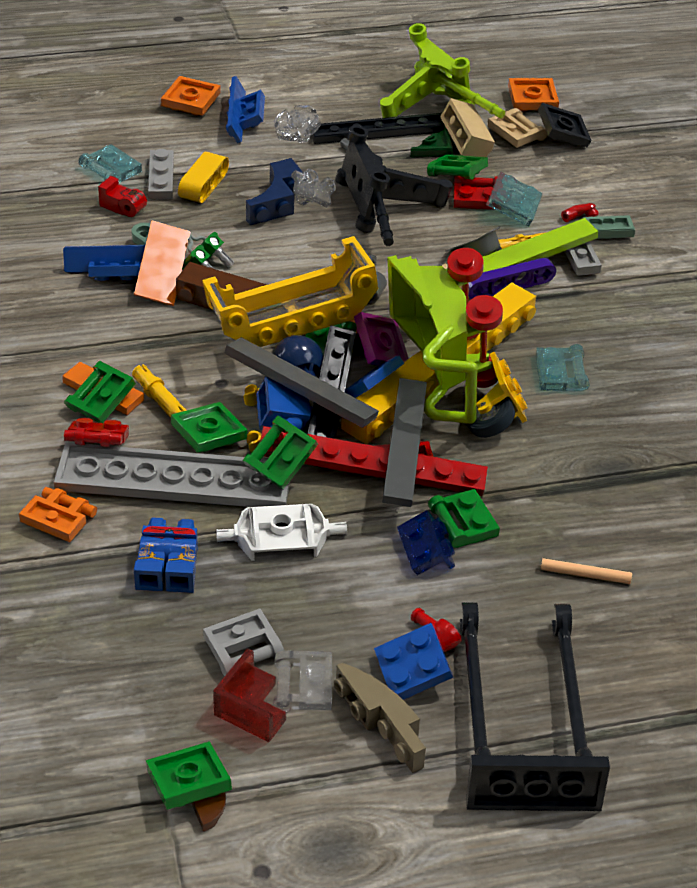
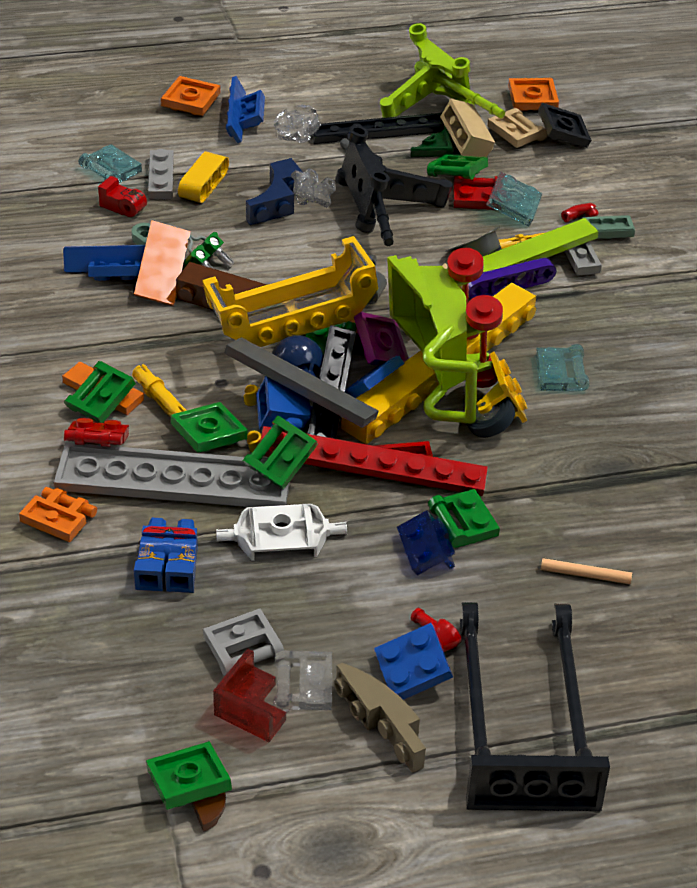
dark grey tile [382,378,427,507] -> none

